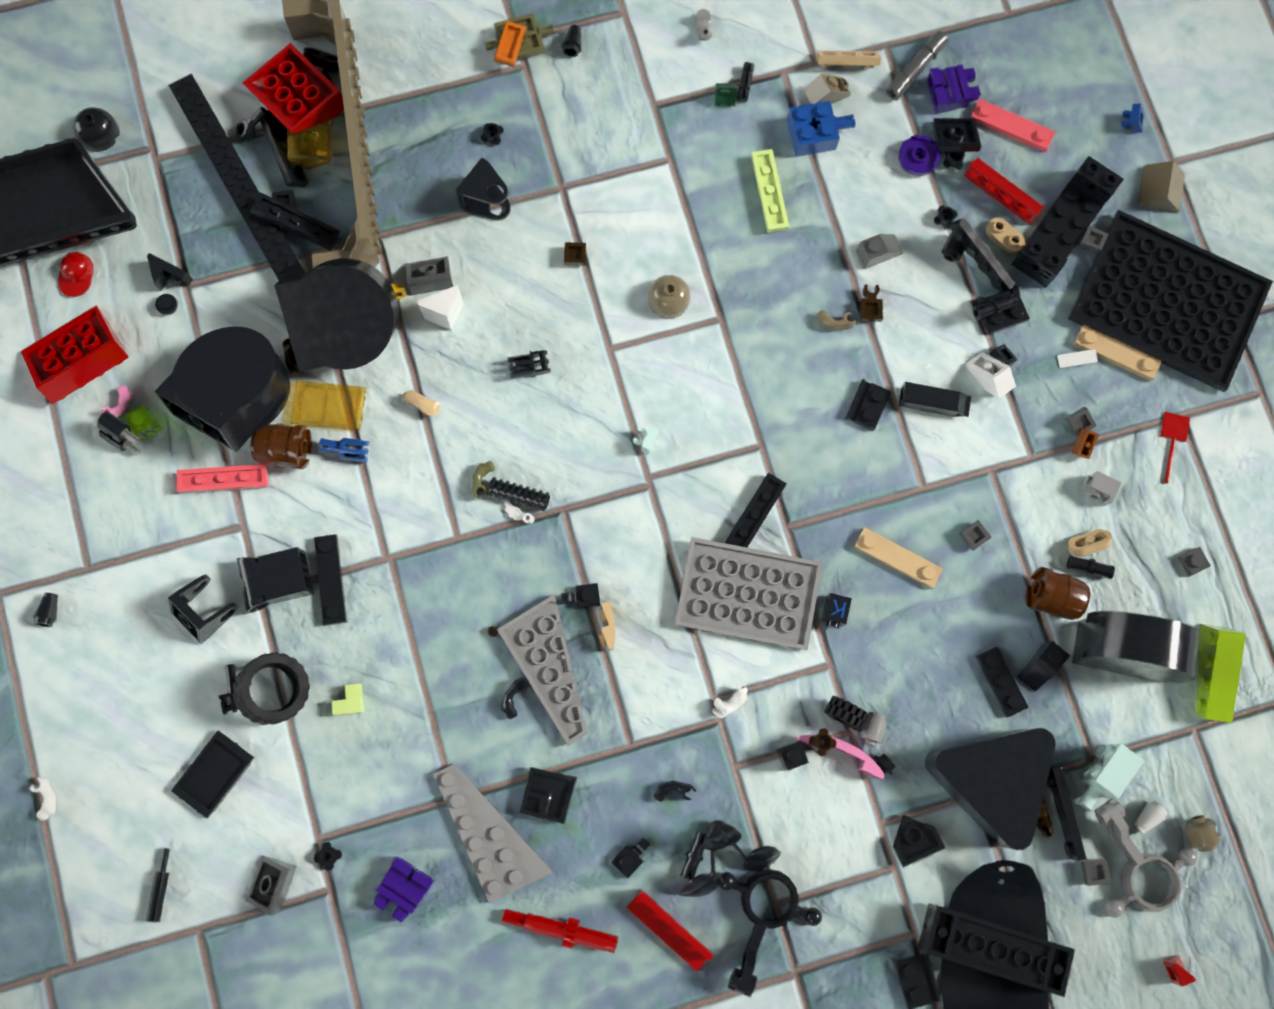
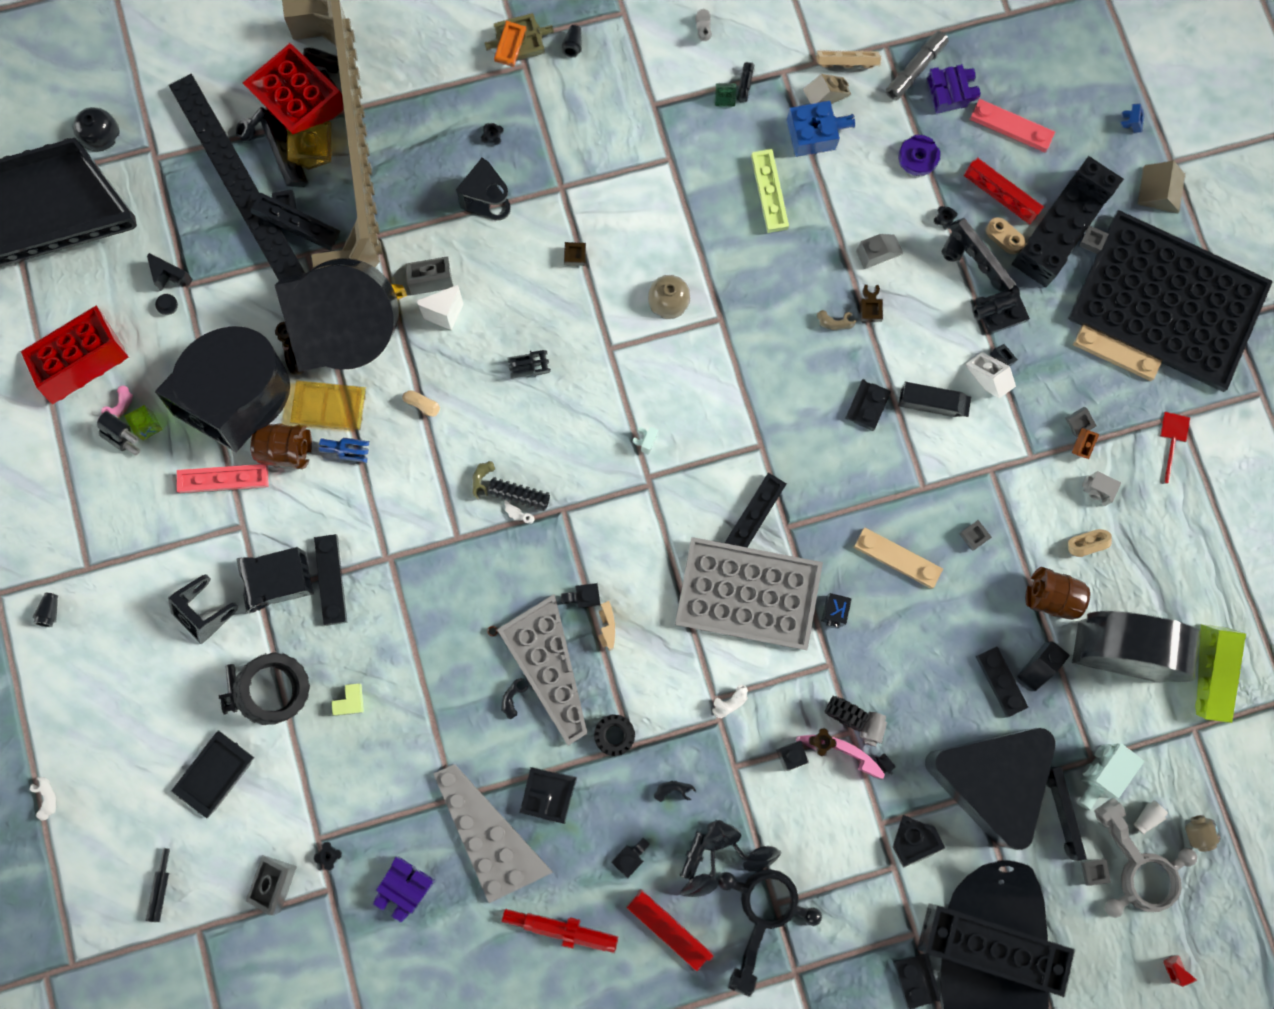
red cap [58,252,94,297] -> none
black plate [932,118,982,152] -> none
black plate [943,152,965,170] -> none
dark brown piece [1037,796,1054,837] -> none
white sticker [1057,349,1098,368] -> none
black pin [1066,555,1115,579] -> none
dark grey plate [1178,547,1211,577] -> none
none -> dark brown plate [275,322,289,342]
none -> black tyre [594,714,635,756]

